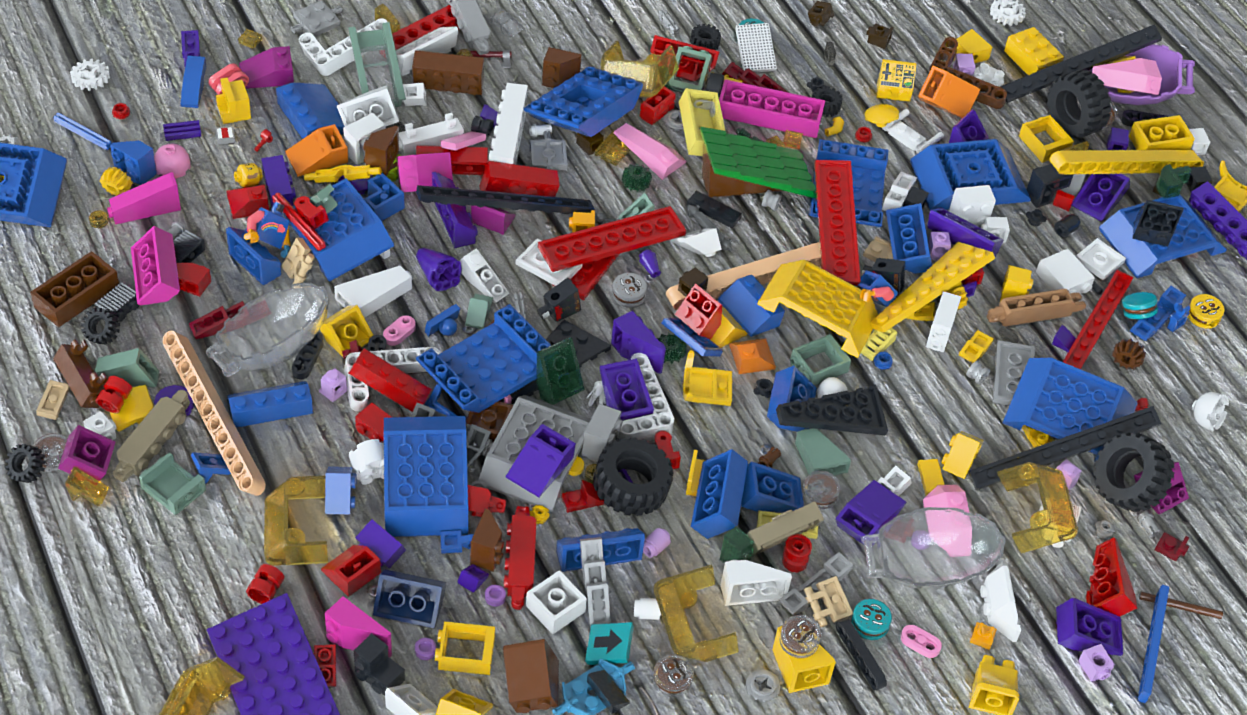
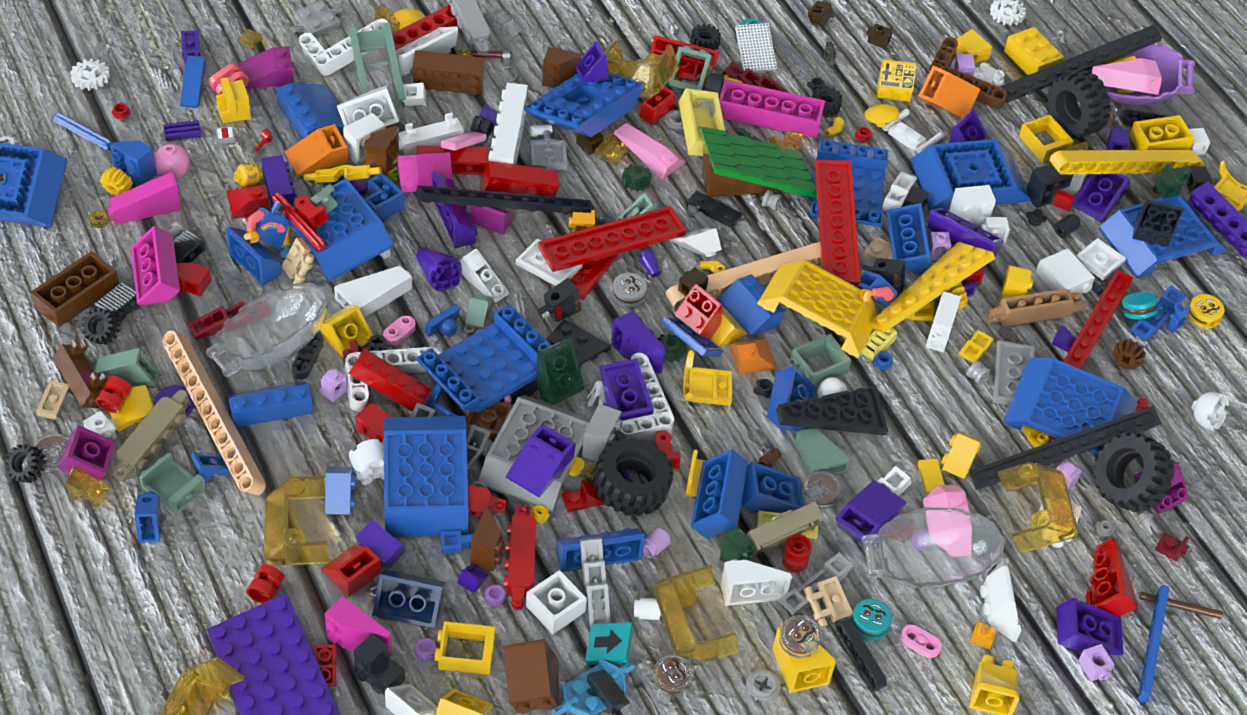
none -> blue torso [134,491,161,543]
none -> yellow dish [392,8,425,29]
none -> dark purple slope [574,41,608,83]
none -> yellow arm [700,260,726,273]

